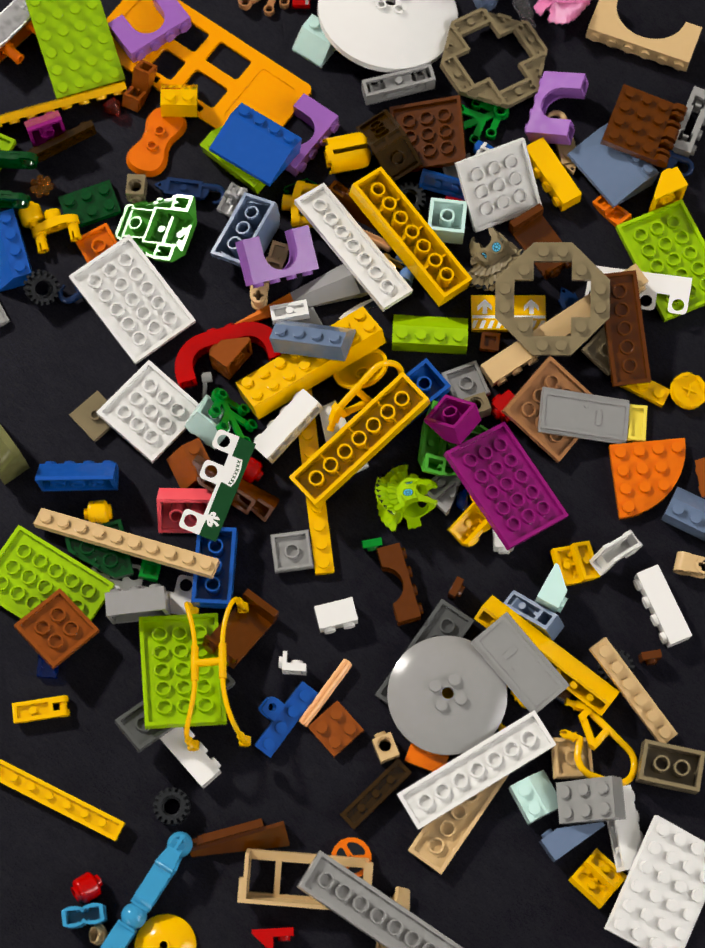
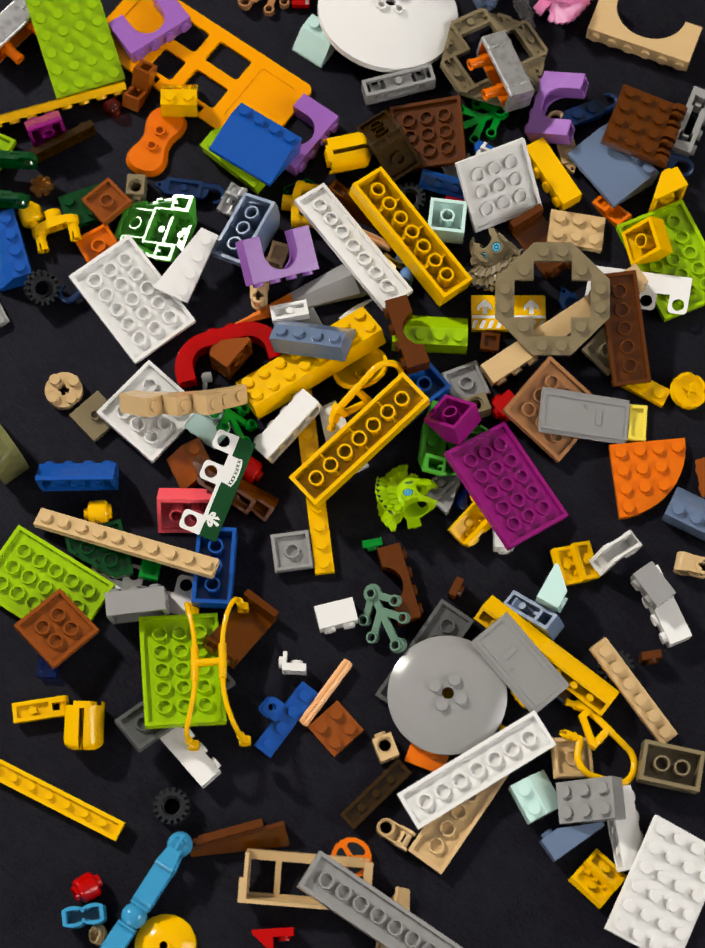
none -> tan plate [45,372,83,410]
none -> yellow cylinder [64,701,105,750]
none -> dark orange tile [81,177,133,227]
none -> tan arch [119,384,248,418]
none -> white wing [153,228,219,304]
none -> sand green plant [358,584,411,653]
none -> tan piece [376,818,416,852]
none -> reddish brown arch [382,294,430,375]
none -> flat silver piece [467,30,535,113]
none -> tan plate [547,209,605,253]
none -> dark blue plate [561,93,618,128]
none -> yellow slope [621,216,673,266]
none -> light grey brick [630,561,676,610]

